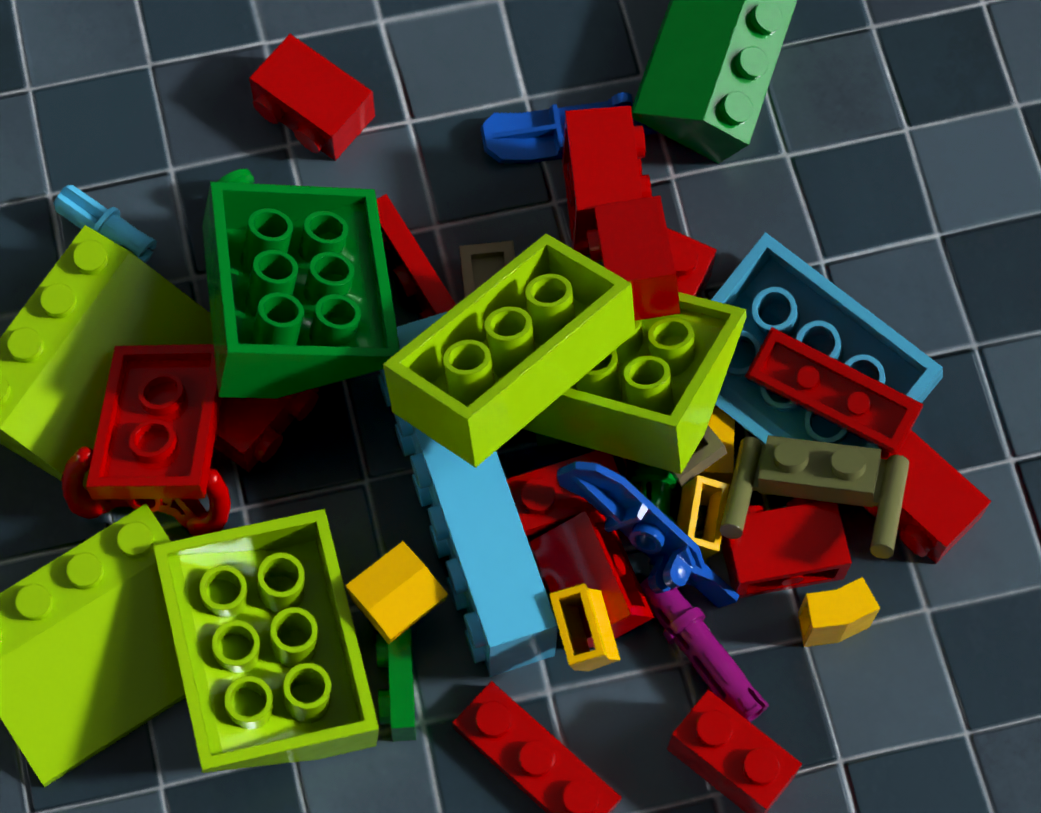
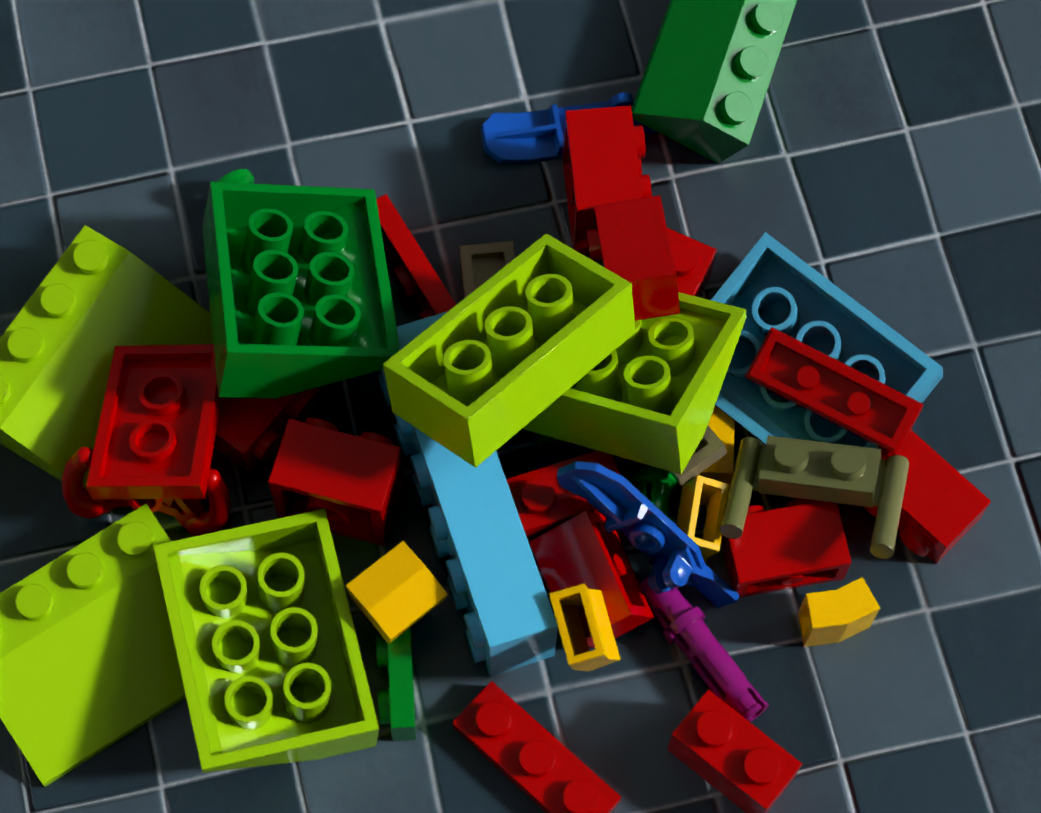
medium azure axle [53,185,157,263] -> none
red brick [249,34,375,161] -> none
none -> red brick [268,418,404,547]

